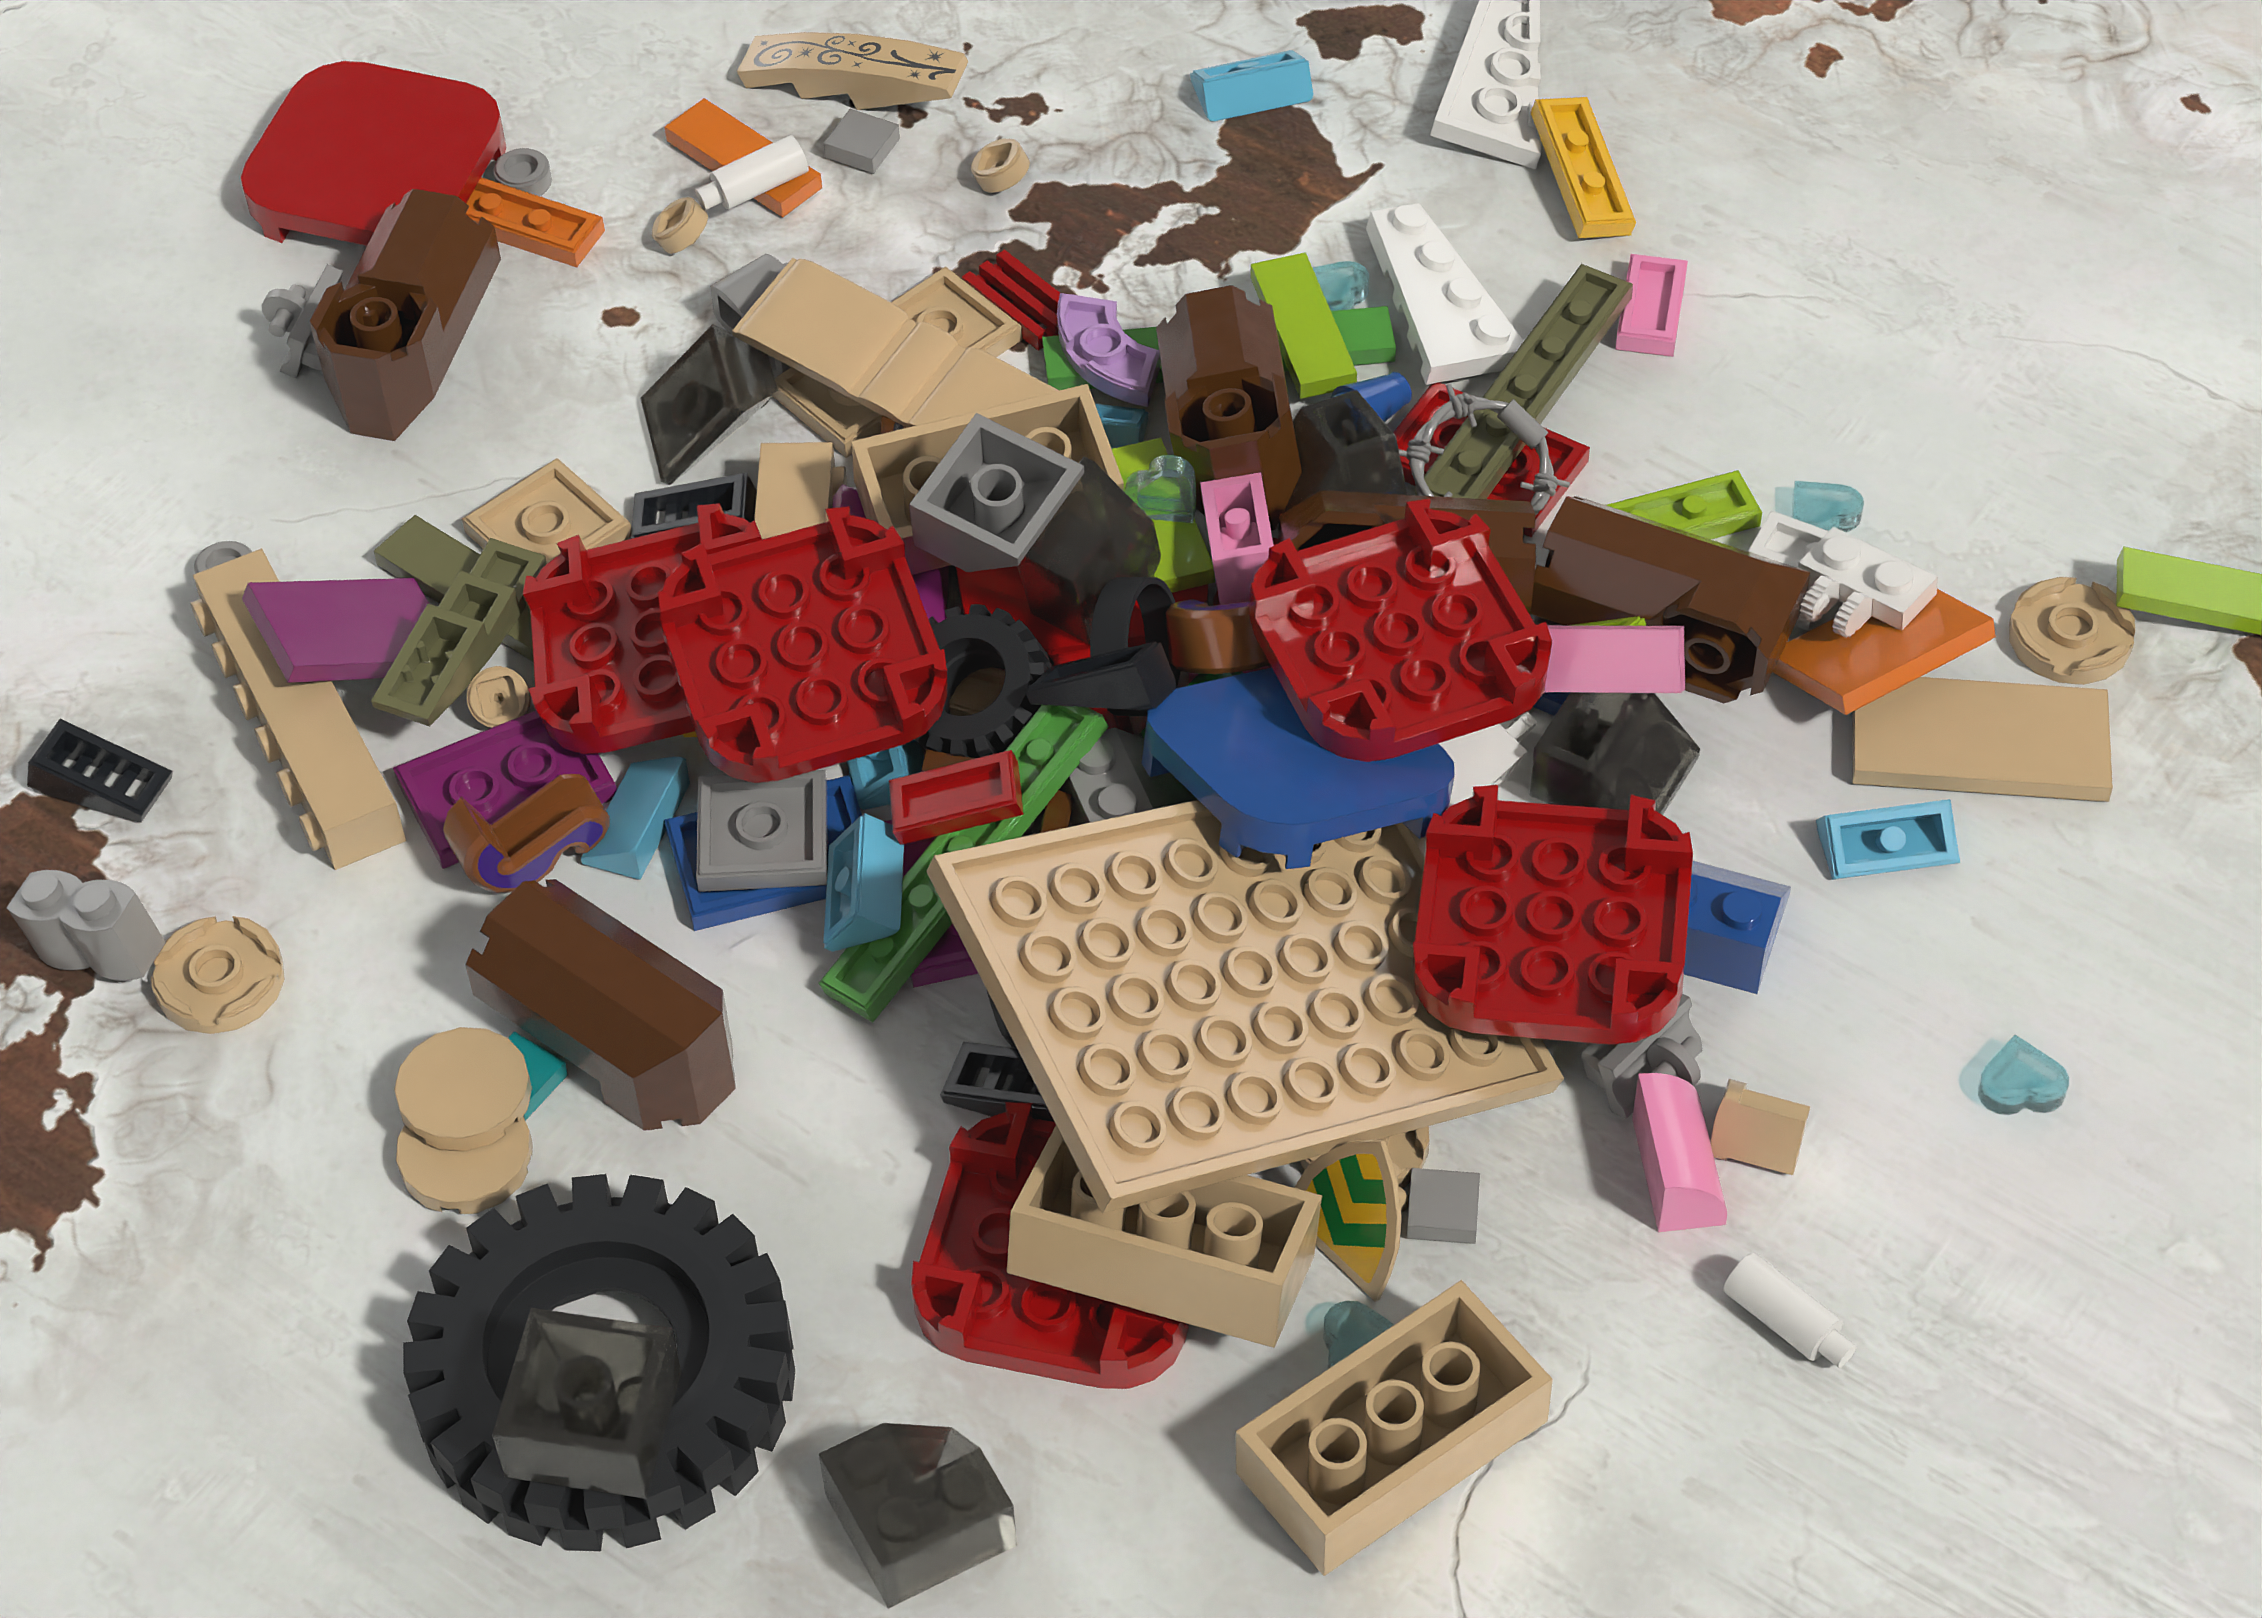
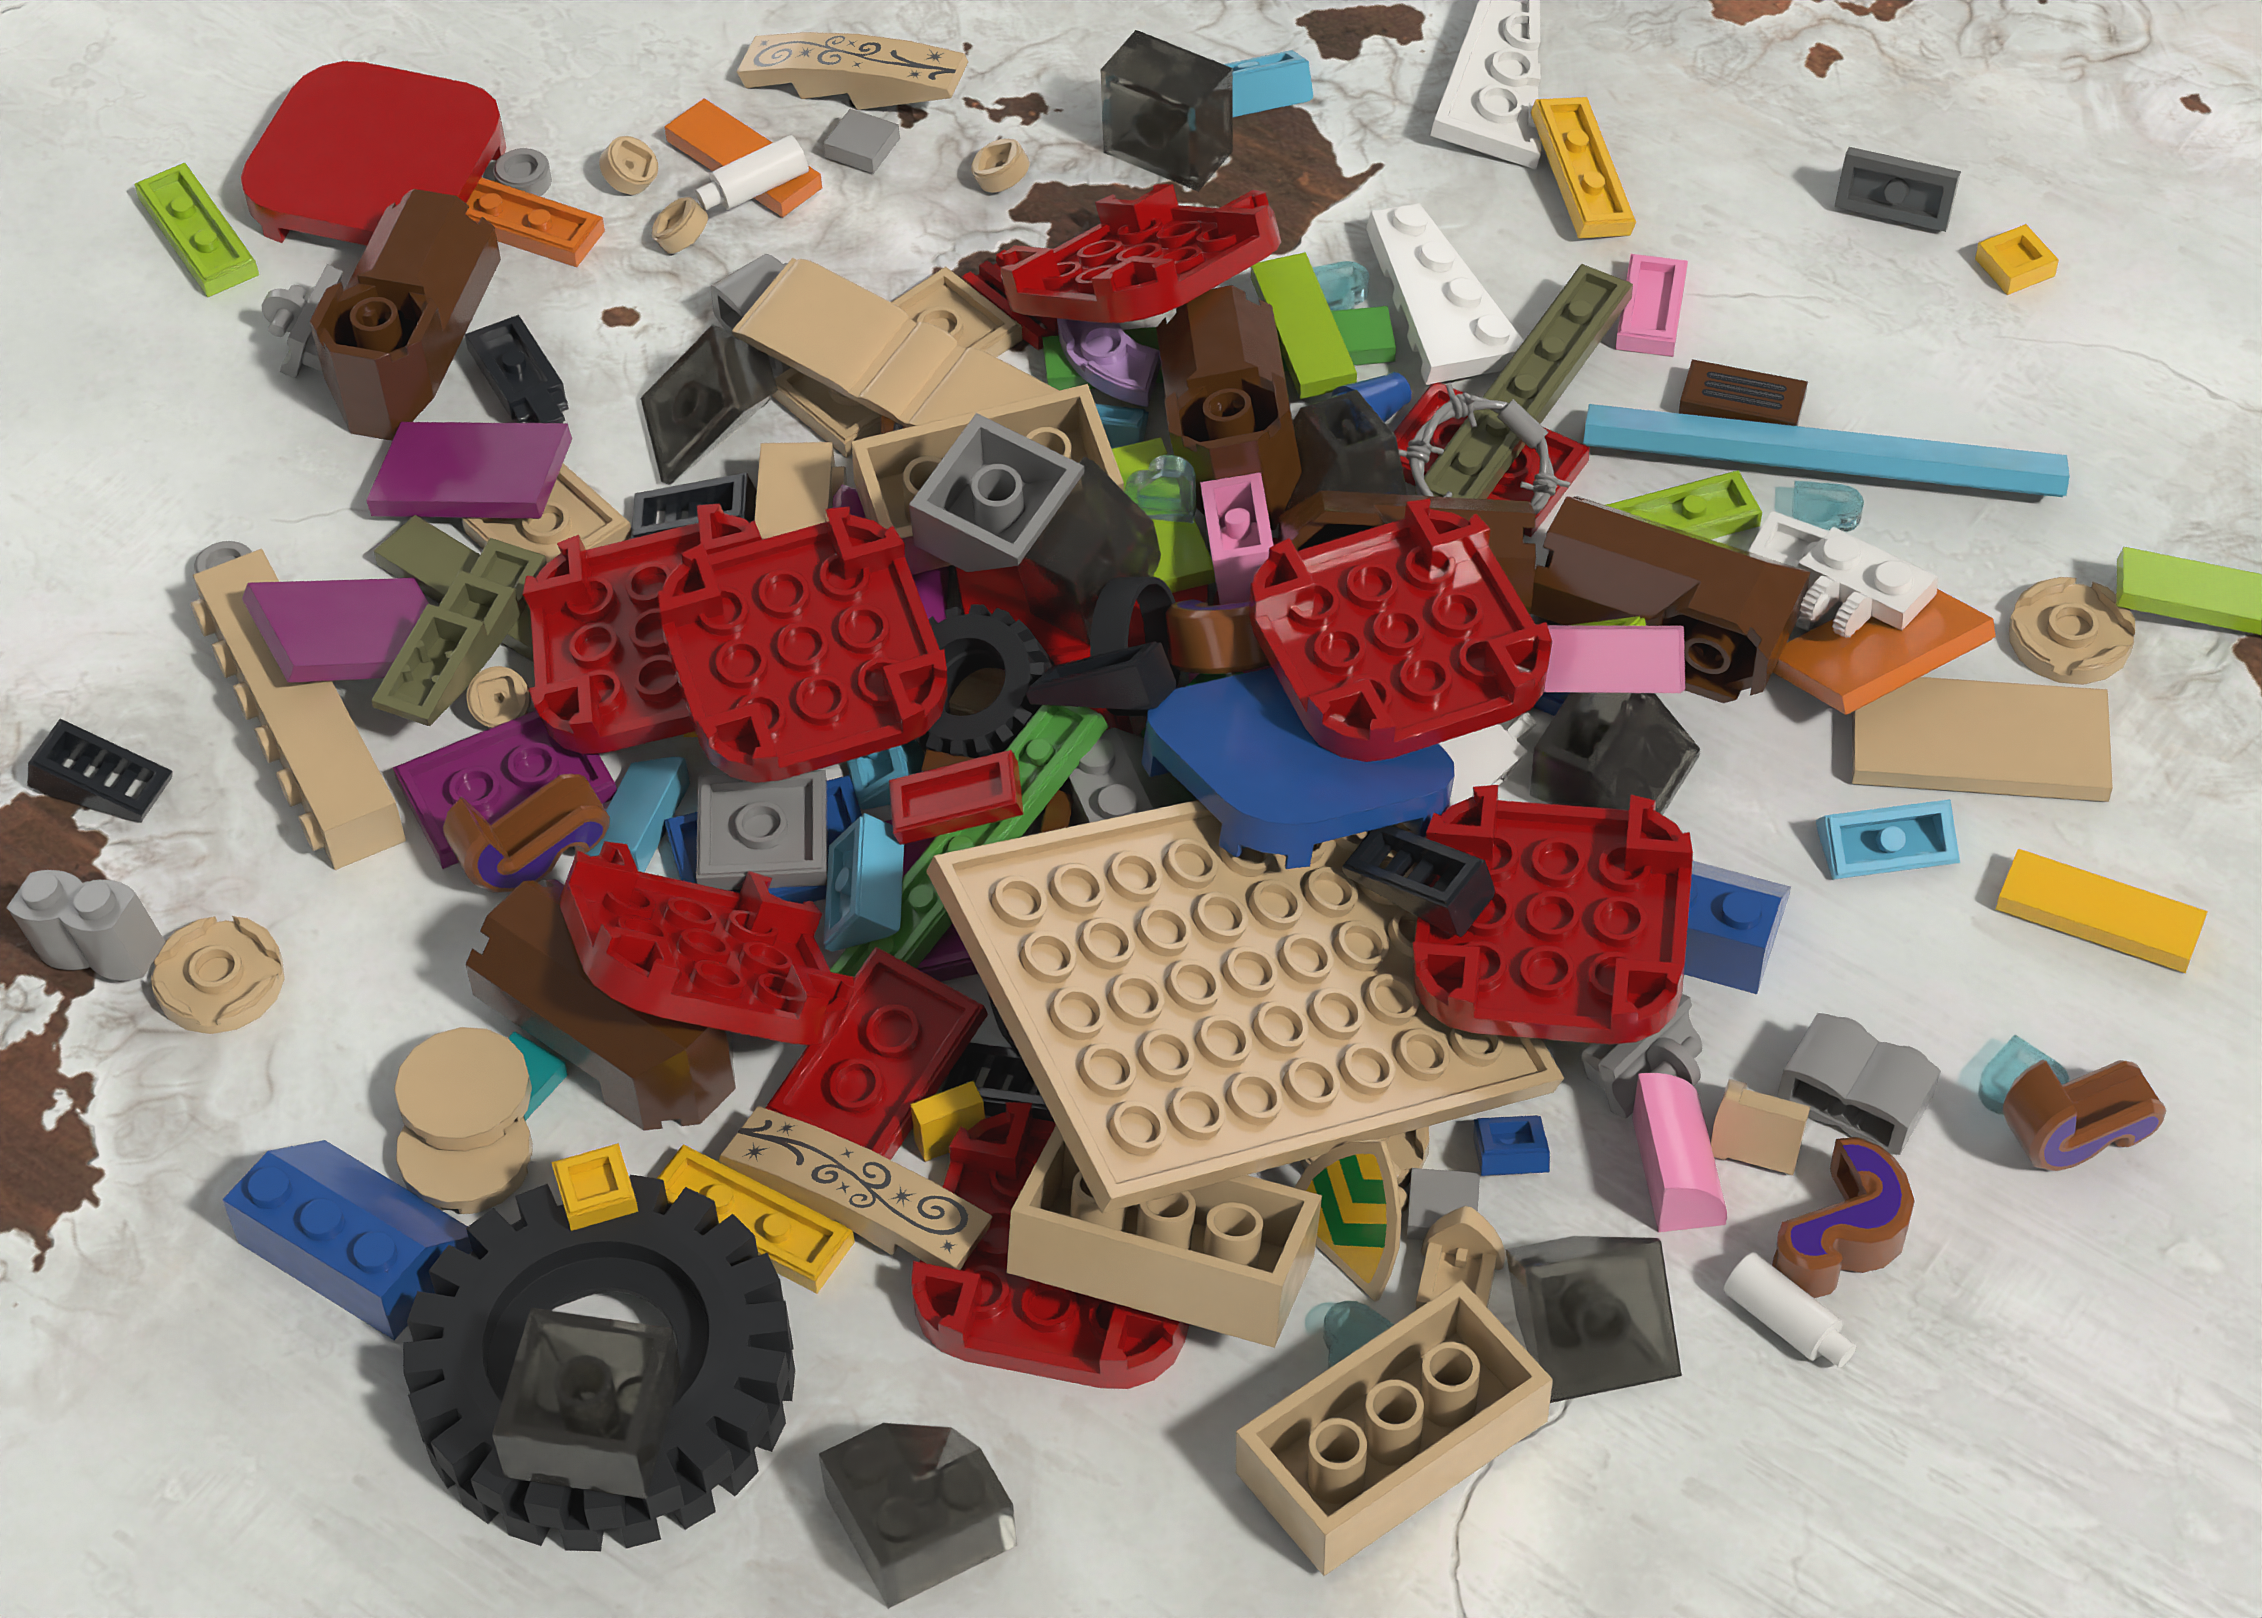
none -> lime tile [134,163,259,297]
none -> blue slope [222,1140,472,1341]
none -> magenta tile [366,422,572,519]
none -> black hinge [465,315,569,423]
none -> yellow tile [551,1143,638,1231]
none -> red tile [560,841,855,1046]
none -> tan tile [599,136,658,195]
none -> yellow tile [656,1144,855,1294]
none -> tan slope [719,1106,993,1270]
none -> red tile [765,946,988,1160]
none -> yellow tile [910,1081,985,1162]
none -> red tile [1000,184,1281,323]
none -> clear smoke slope [1100,30,1233,192]
none -> black slope [1342,825,1495,937]
none -> tan tile [1415,1206,1506,1311]
none -> blue tile [1473,1115,1550,1176]
none -> clear smoke slope [1505,1236,1682,1403]
none -> medium azure tile [1583,404,2070,497]
none -> reddish brown tile [1679,359,1808,426]
none -> dark orange animal [1772,1137,1915,1298]
none -> light grey brick [1777,1013,1941,1155]
none -> dark grey tile [1834,147,1961,232]
none -> yellow tile [1975,224,2059,295]
none -> yellow tile [1995,849,2208,973]
none -> dark orange animal [2002,1059,2167,1171]

